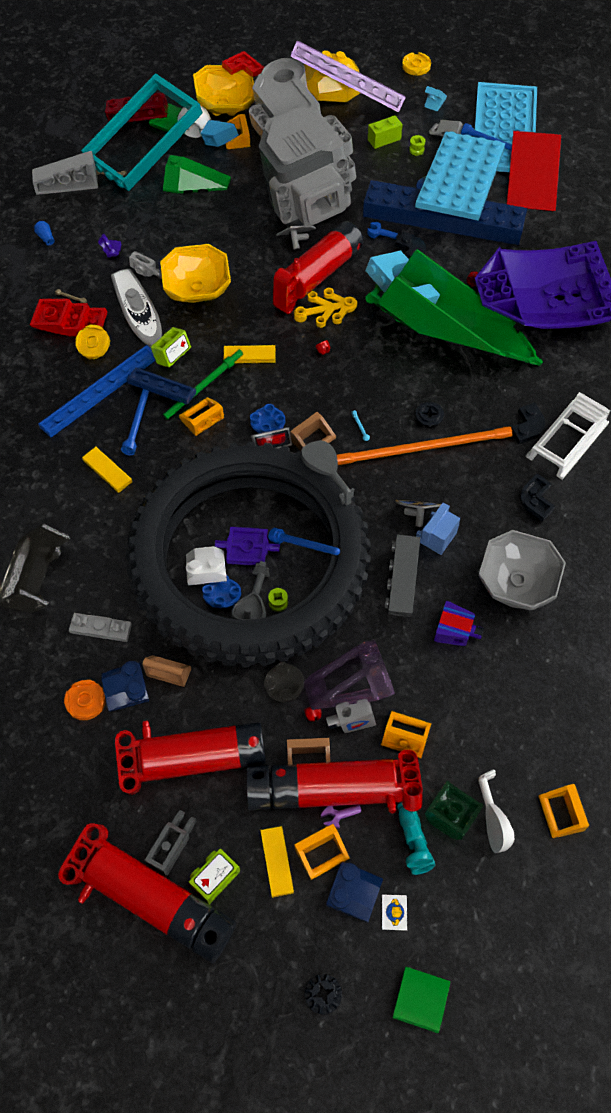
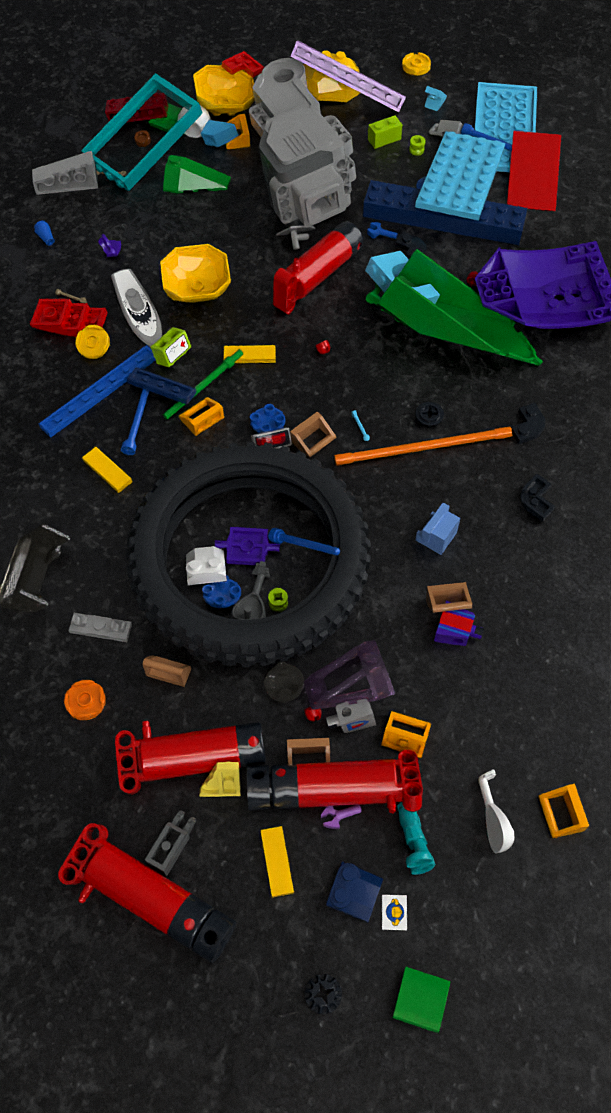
dark blue slope [101,661,149,712] -> none
light grey piece [129,251,162,279] -> none
brick [189,849,240,905] -> none
yellow plant [294,288,357,328] -> none
light orange tile [294,824,350,880] -> none
dark grey piece [301,440,355,506] -> none
dark grey wedge [385,535,420,617] -> none
light grey shield [395,500,441,527] -> none
clear green slope [425,780,484,840] -> none
light grey rock [478,530,566,610] -> none
white piece [526,392,610,480] -> none
none -> reddish brown tile [134,130,151,147]
none -> light yellow wing [199,762,241,797]
none -> medium nougat tile [426,582,472,613]

